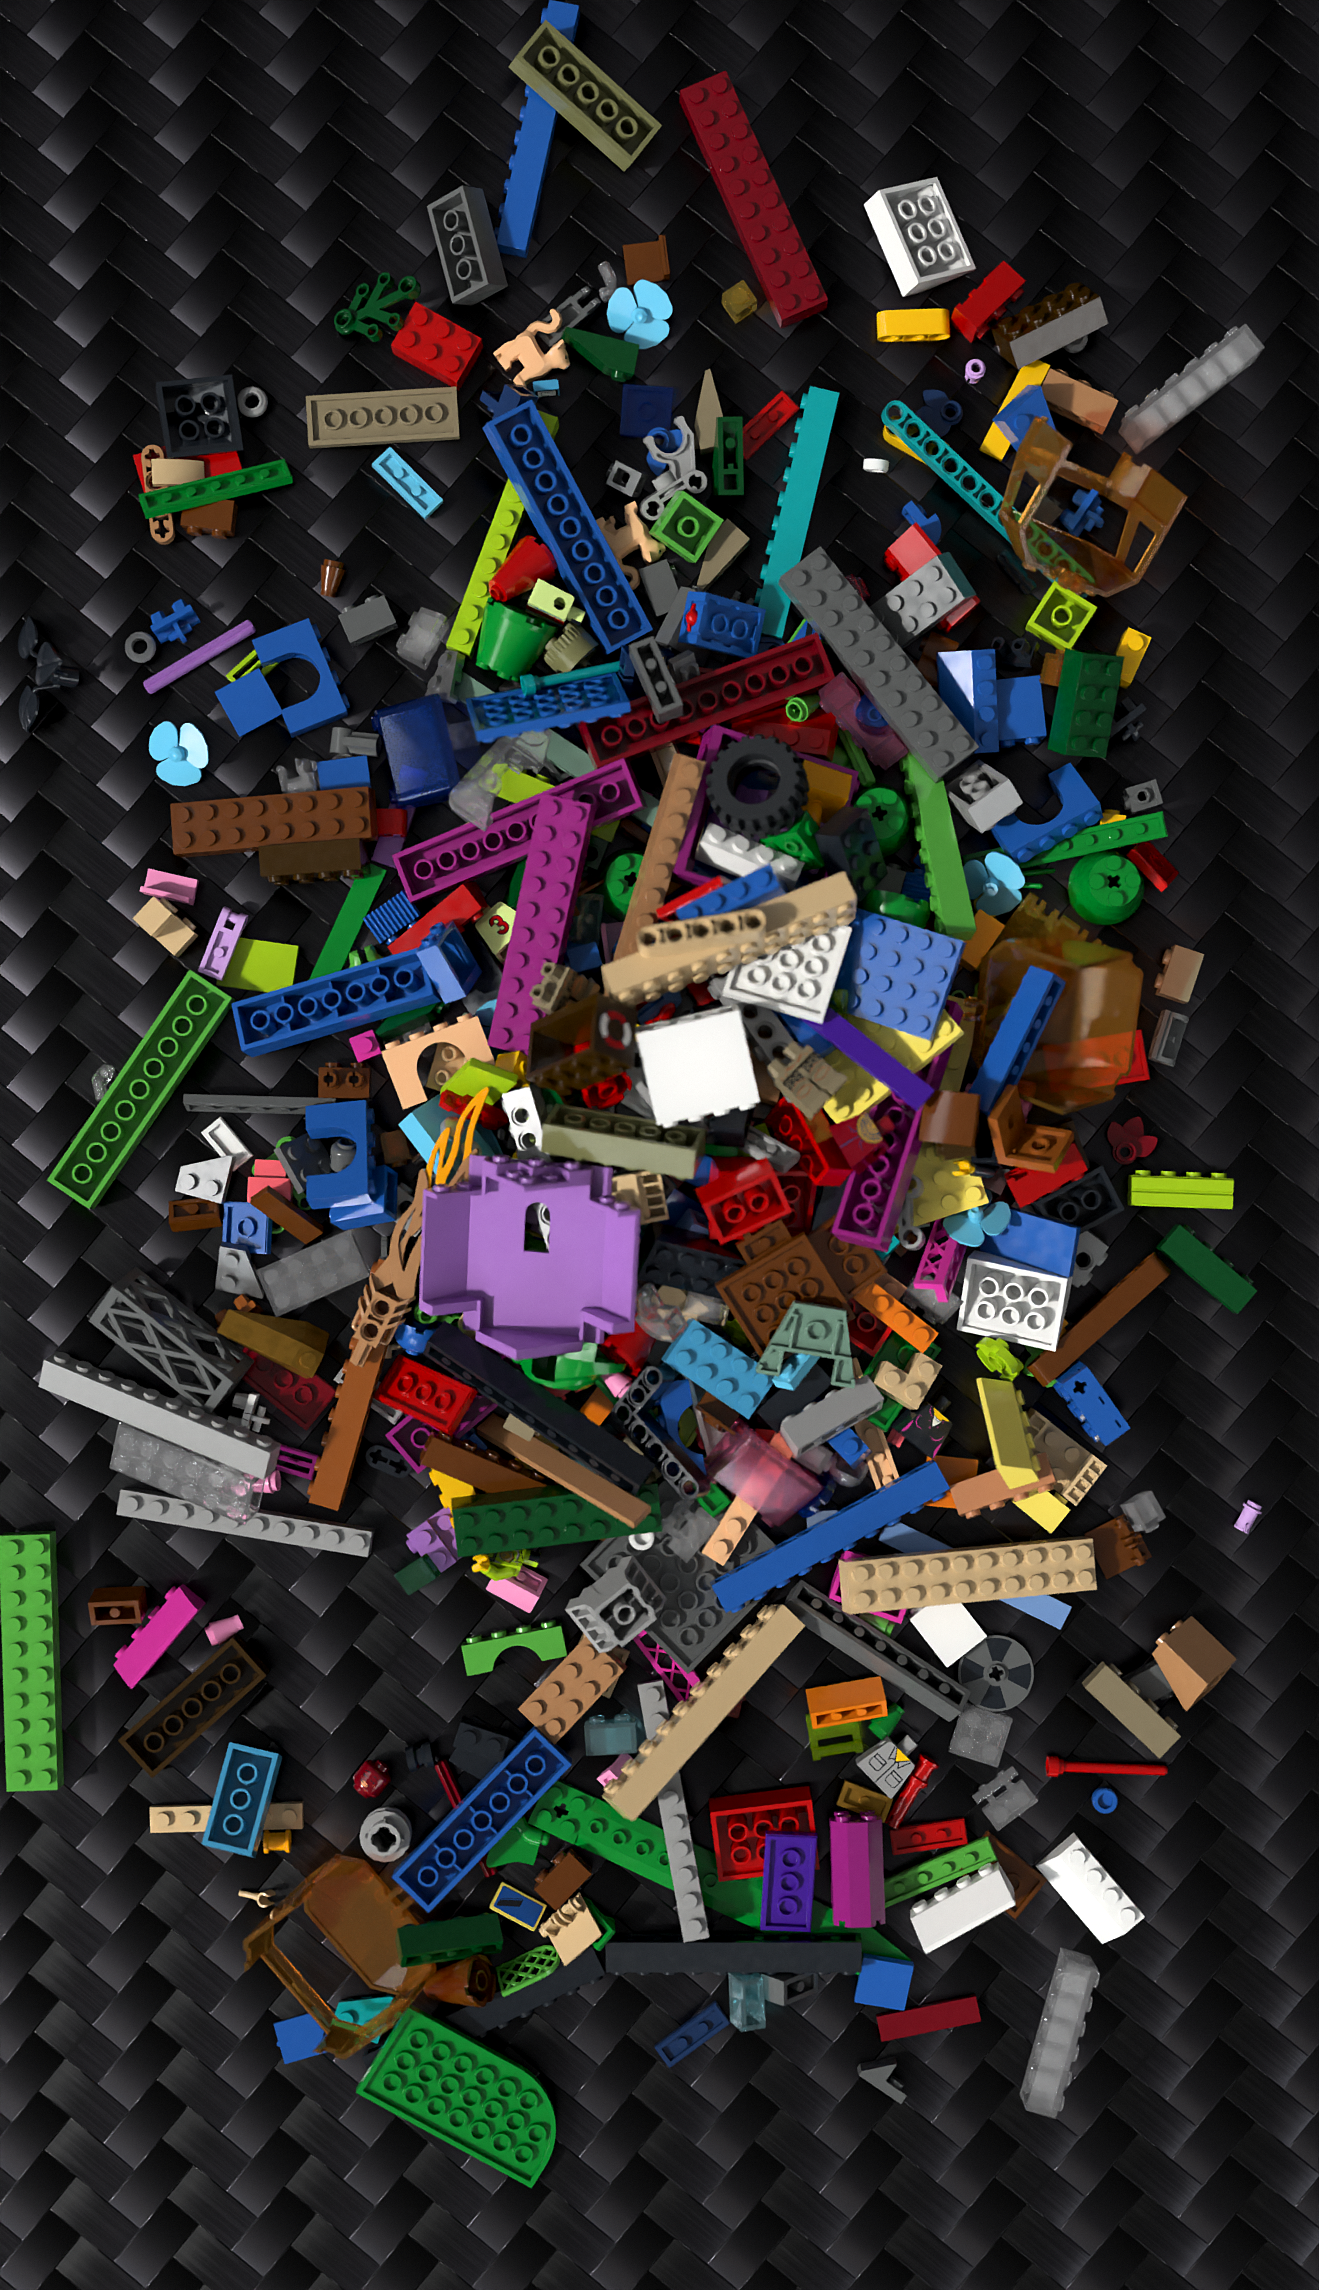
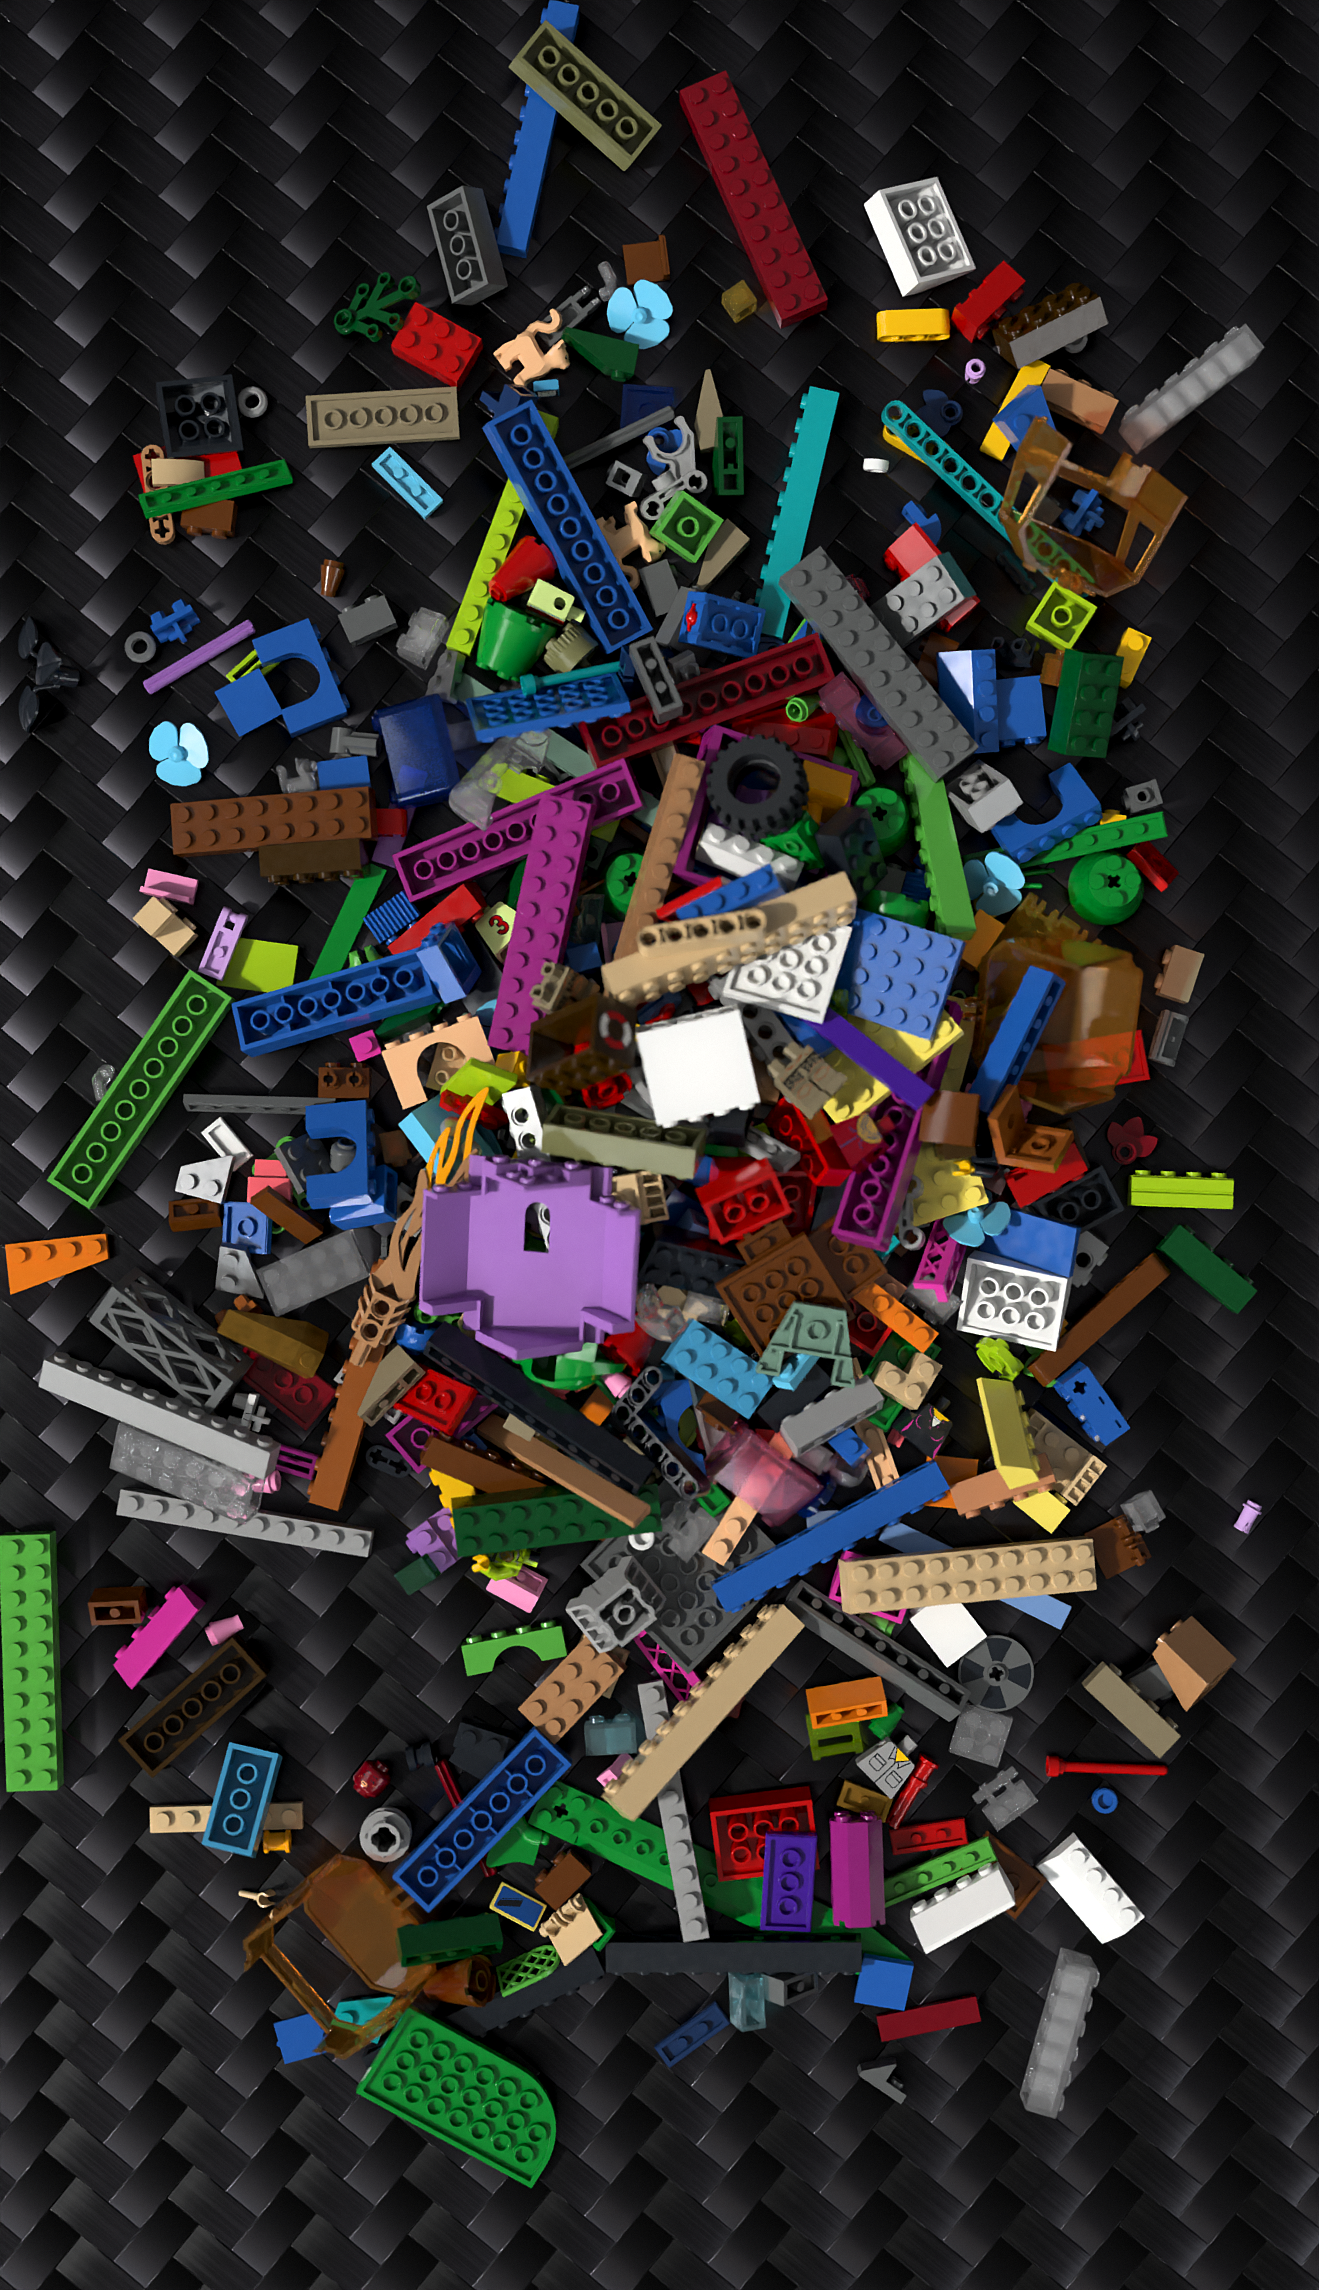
red tile [743,390,800,462] -> none
none -> orange wing [5,1233,110,1295]
none -> dark tan slope [357,1345,426,1427]
none -> dark grey axle [563,406,675,470]

